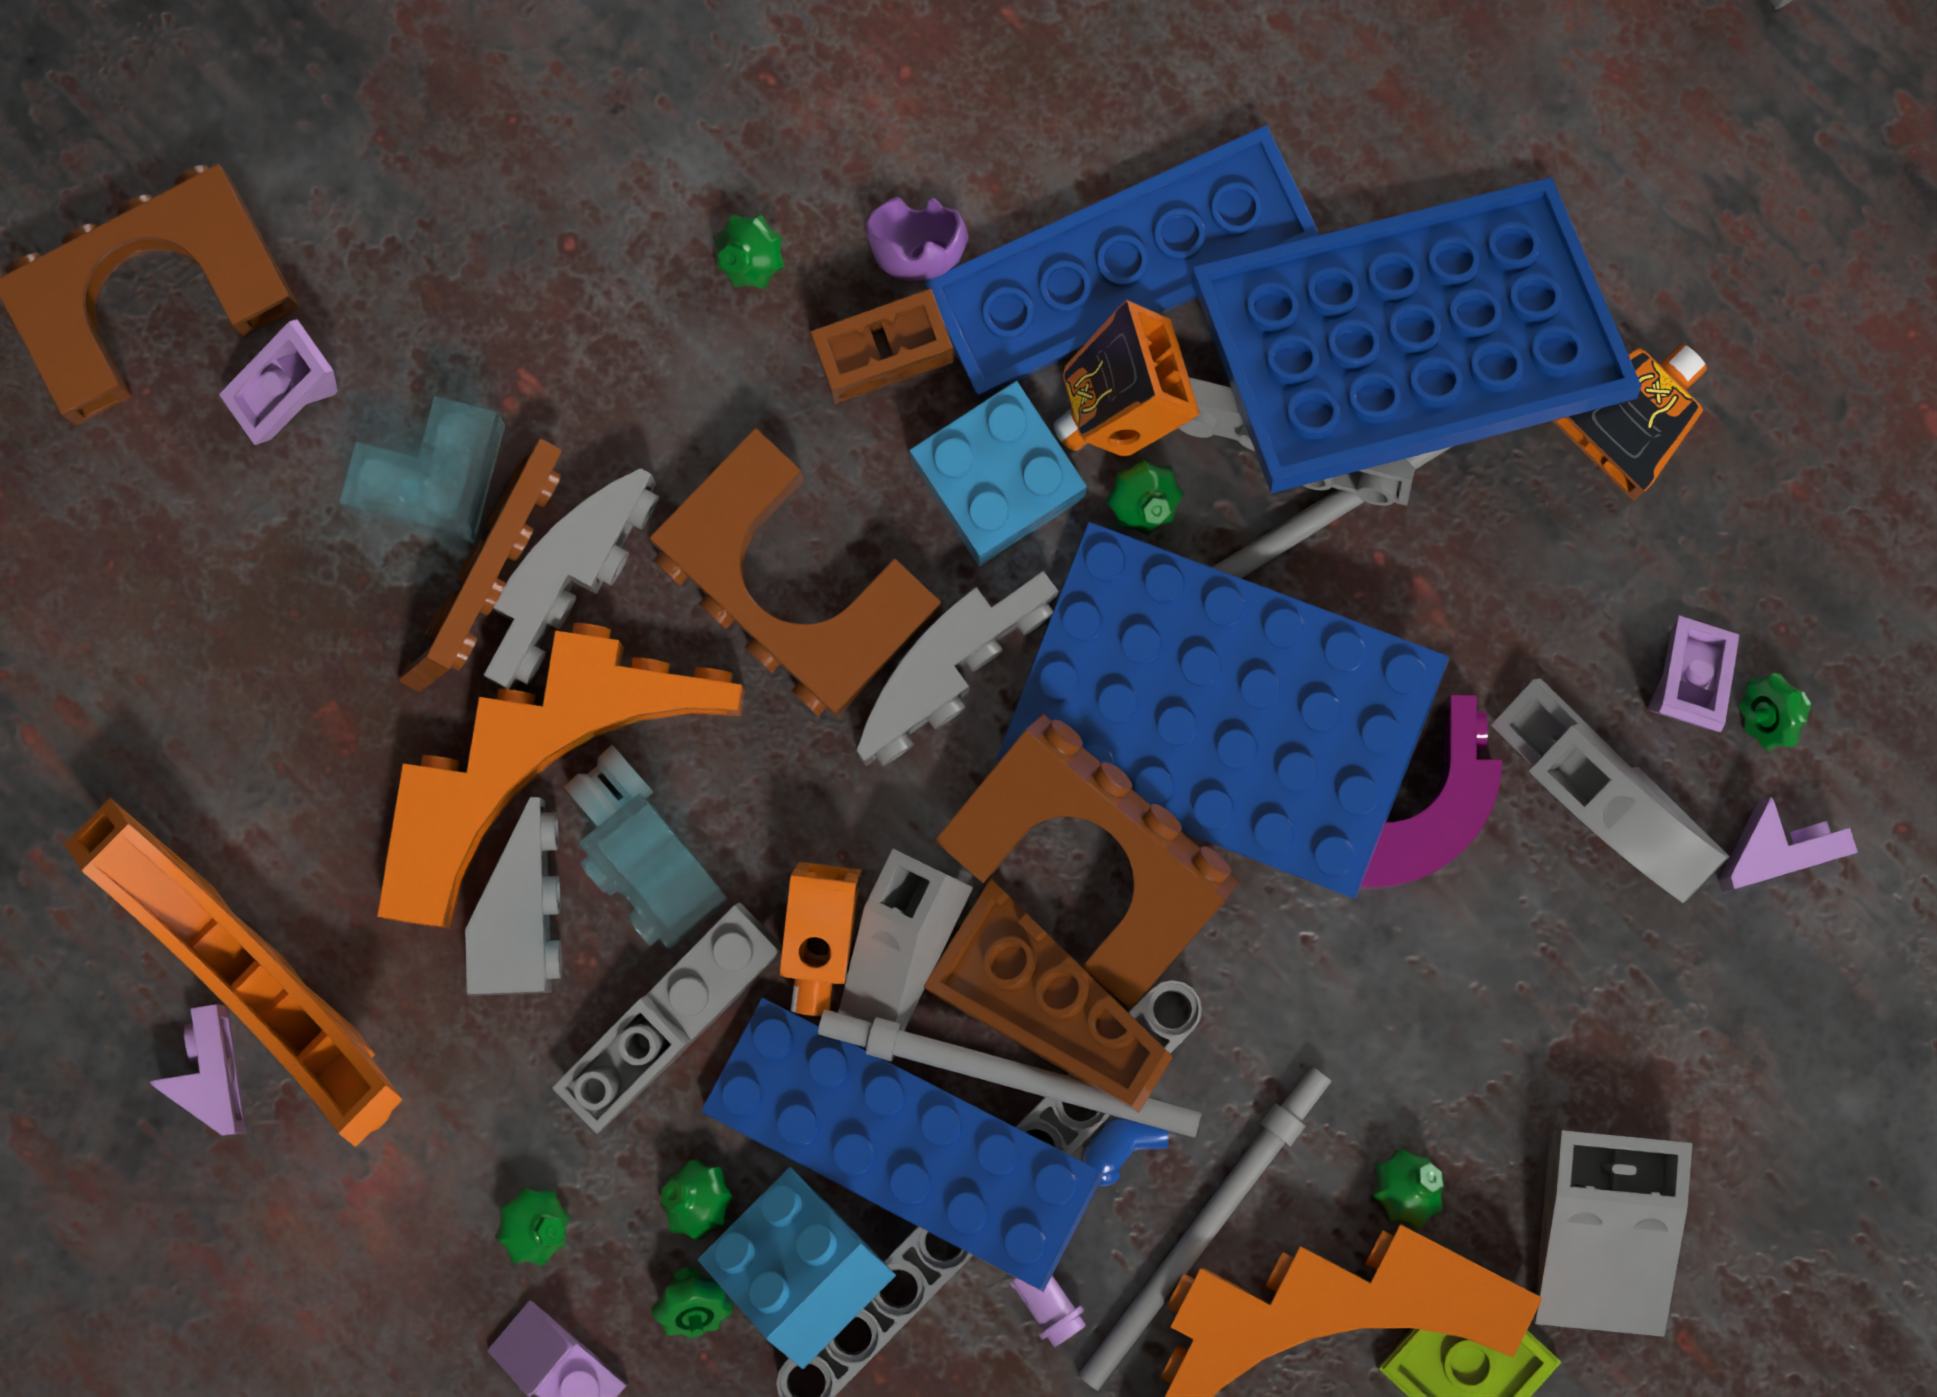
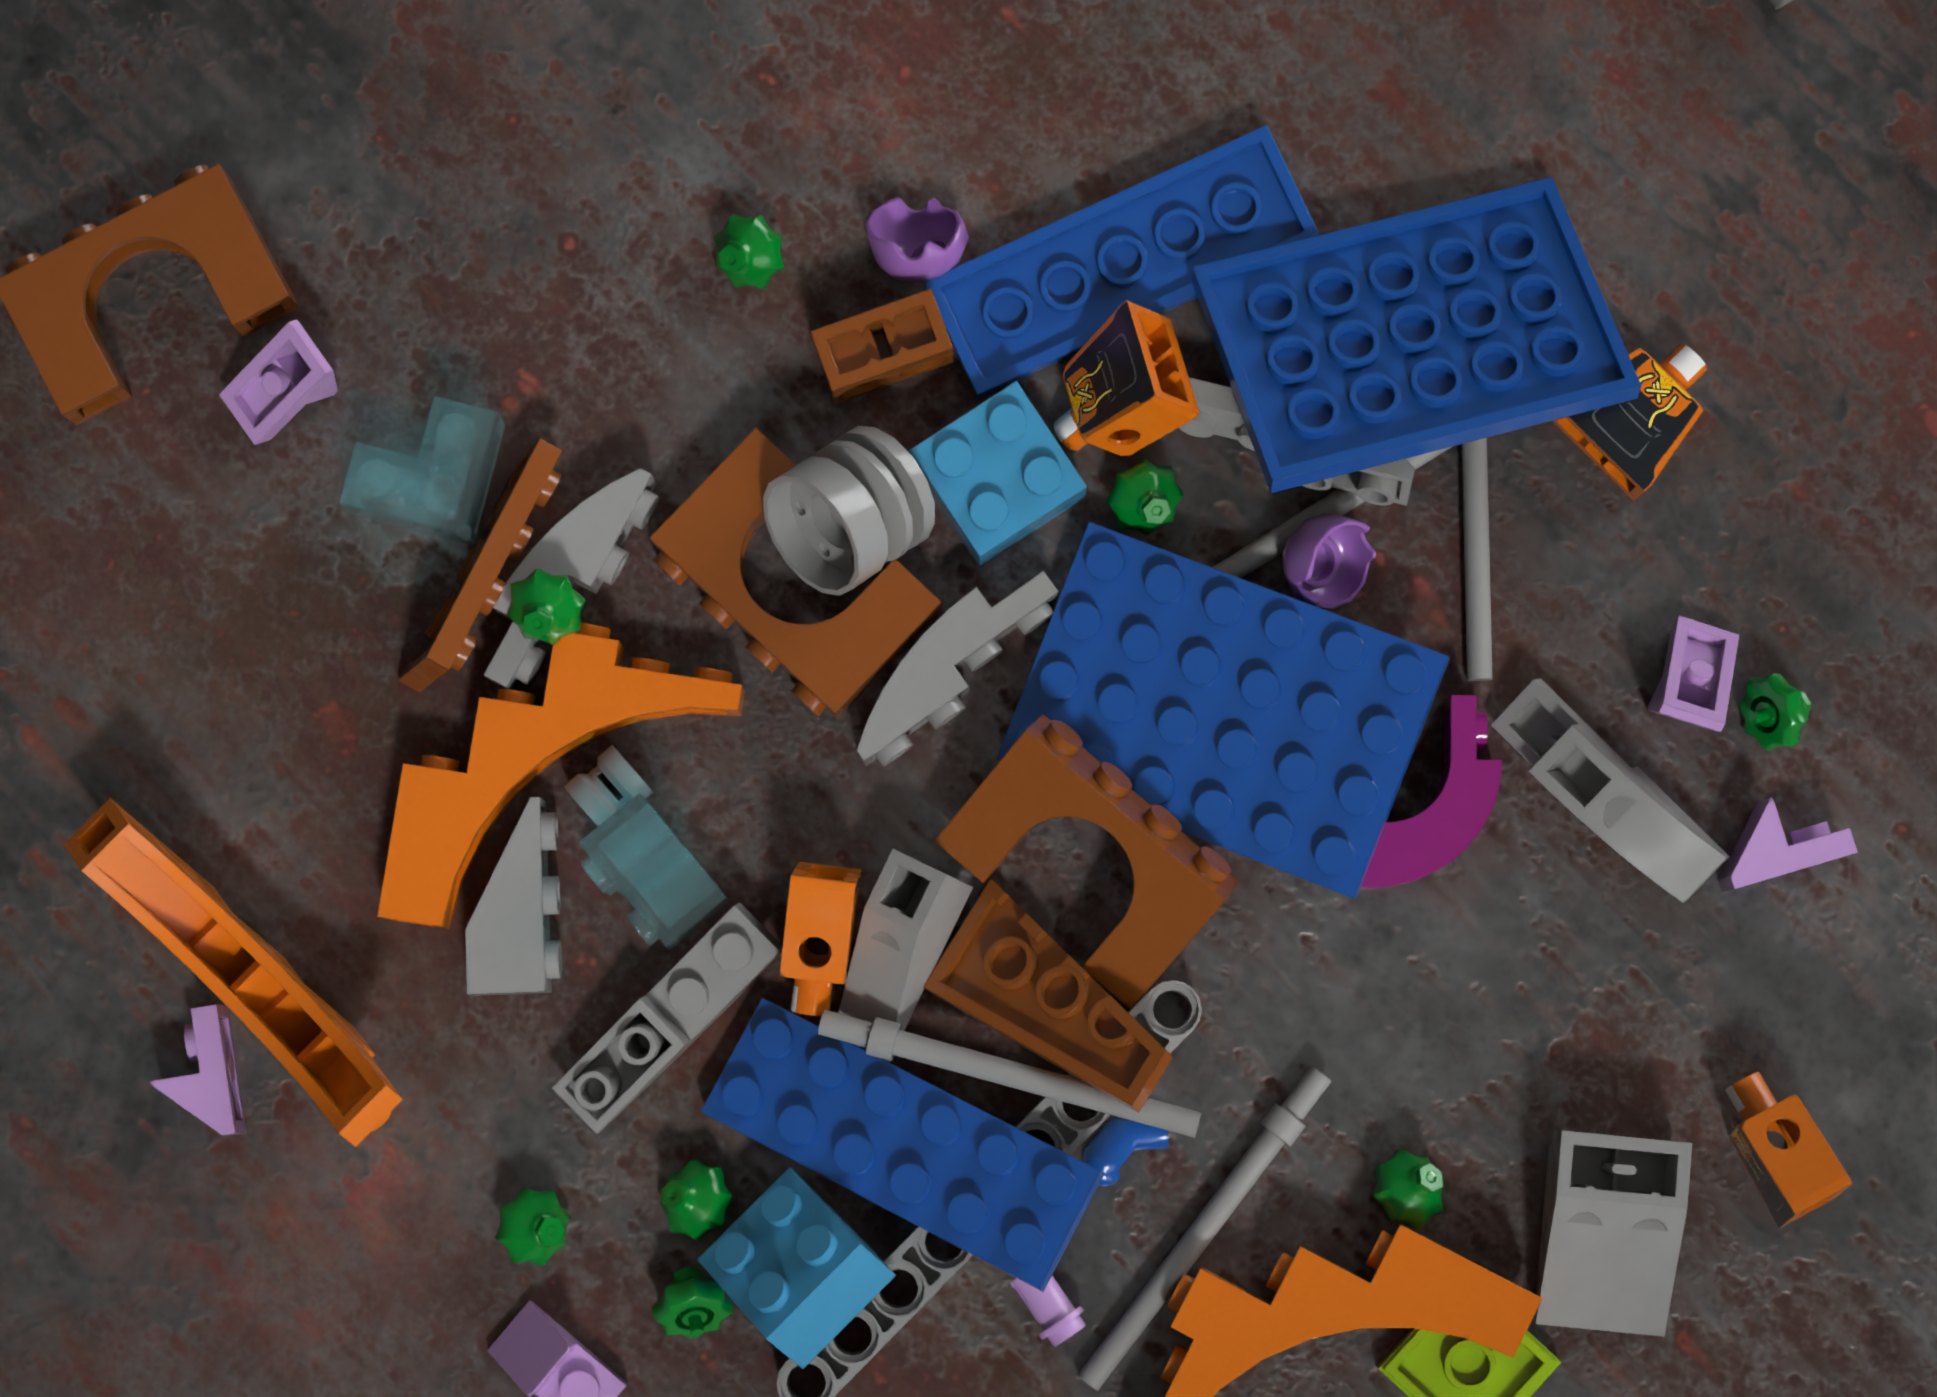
none -> green piece [507,569,586,645]
none -> light grey wheel [763,426,935,596]
none -> medium lavender hair [1283,513,1376,610]
none -> light grey bar [1462,438,1493,681]
none -> orange torso [1725,1071,1853,1229]

